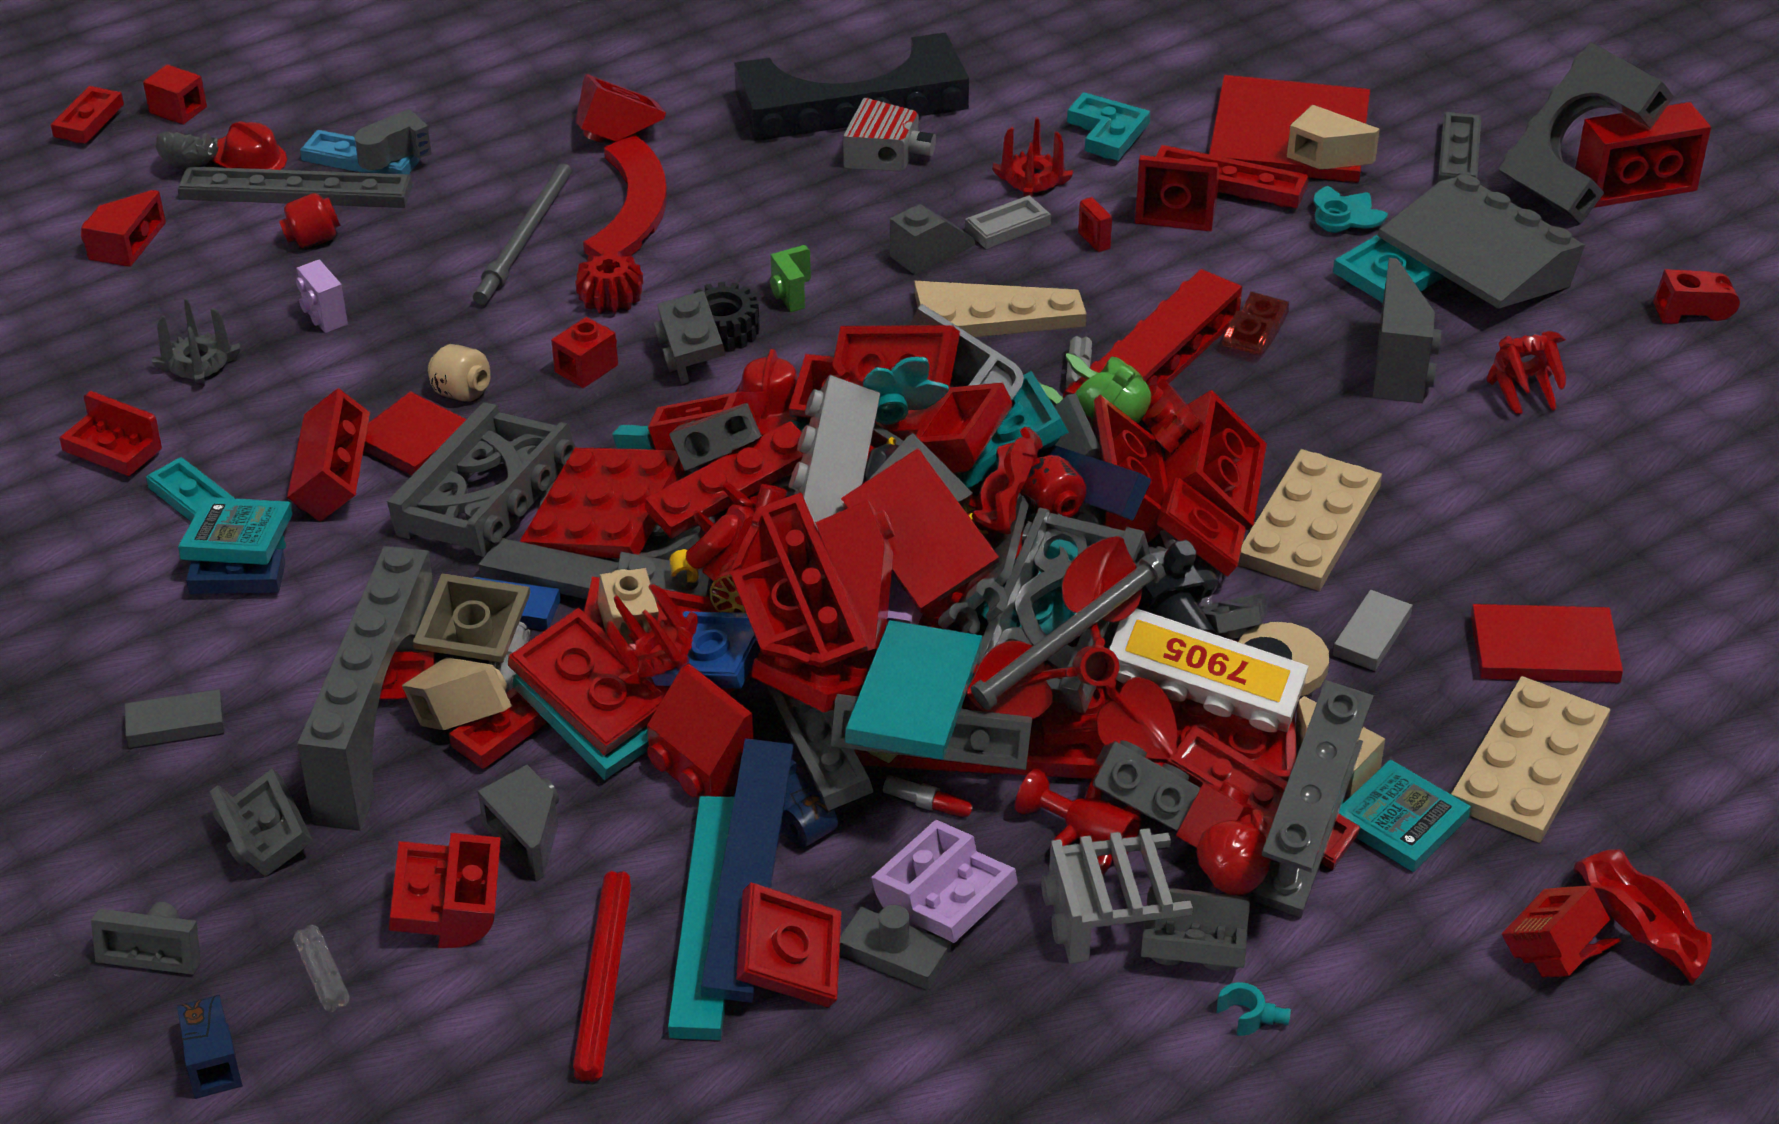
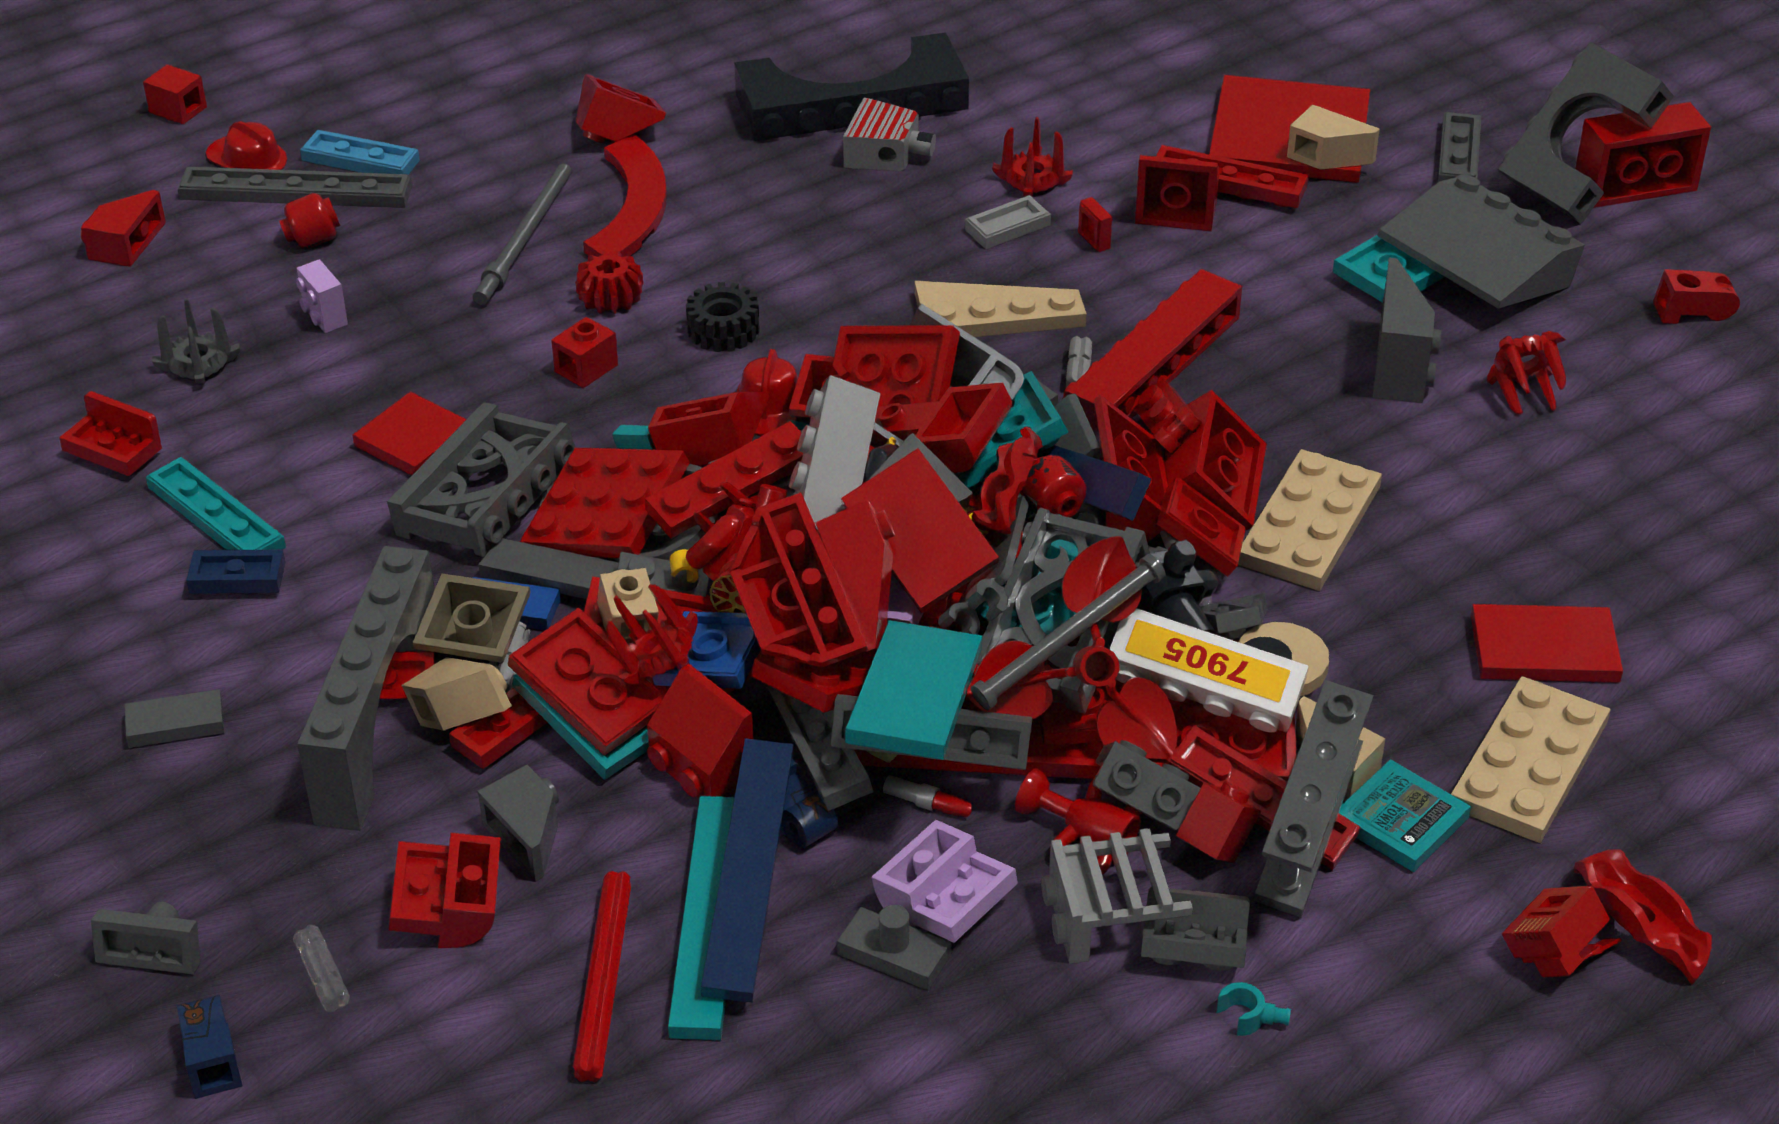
red plate [50,86,124,144] -> none
dark grey hair [155,131,219,170] -> none
teal tile [178,497,293,565] -> none
dark grey bracket [210,768,313,877] -> none
red brick [287,388,370,522] -> none
dark grey leg [354,109,432,170] -> none
tan head [428,344,491,402] -> none
dark grey bracket [653,291,725,385] -> none
dark grey leg [669,403,761,470] -> none
red tile [736,882,841,1008] -> none
bright green bracket [770,245,811,312] -> none
teal plate [863,357,949,424] -> none
dark grey slope [890,204,975,275] -> none
bright green hair [1040,353,1151,427] -> none
teal plate [1067,92,1150,161] -> none
red hair [1197,809,1276,896] -> none
clear red slope [1222,292,1289,356] -> none
teal plate [1313,186,1388,233] -> none
light grey tile [1333,590,1413,671] -> none

